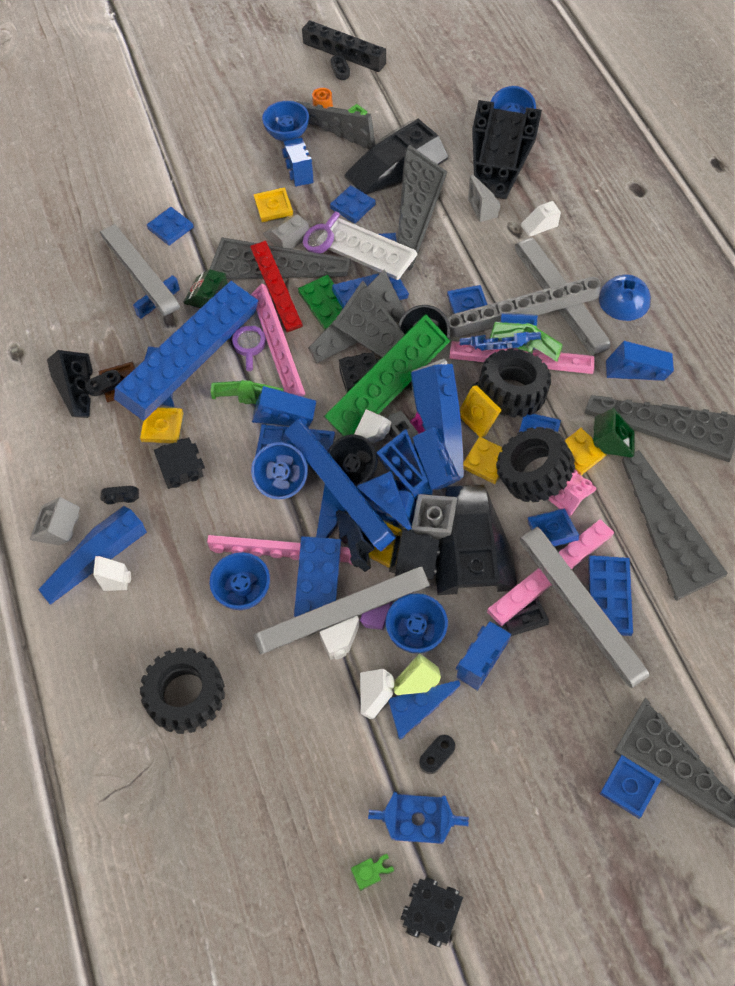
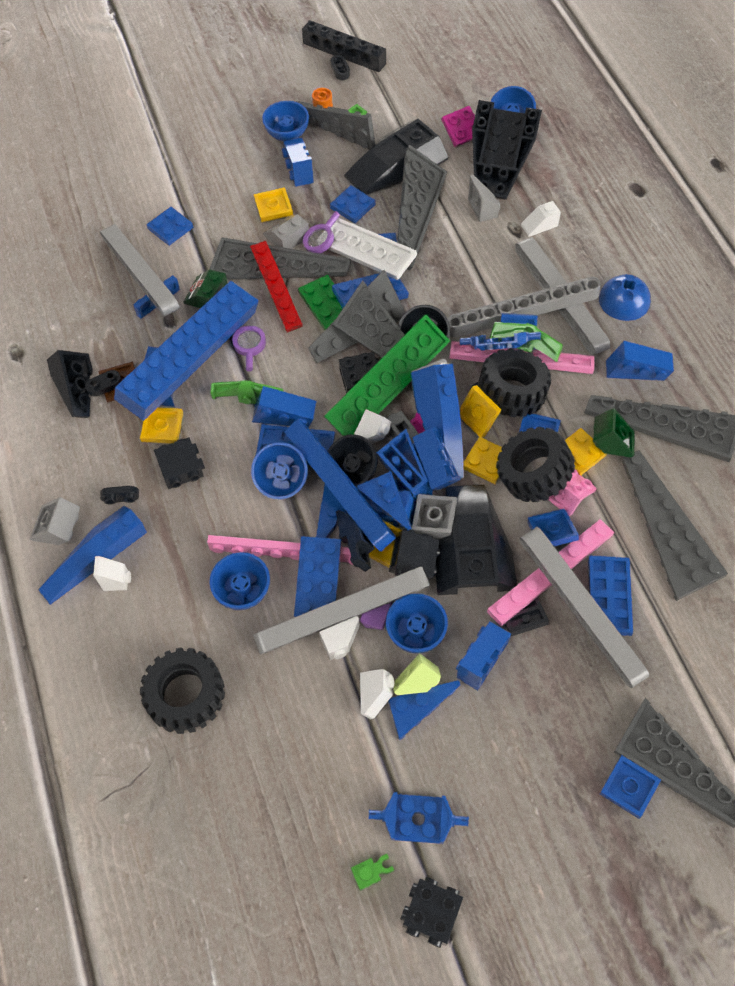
bright pink plate [251,284,305,397] -> none
black plate [419,735,455,774] -> none
blue plate [447,285,488,314] -> none
none -> dark pink plate [441,105,475,147]

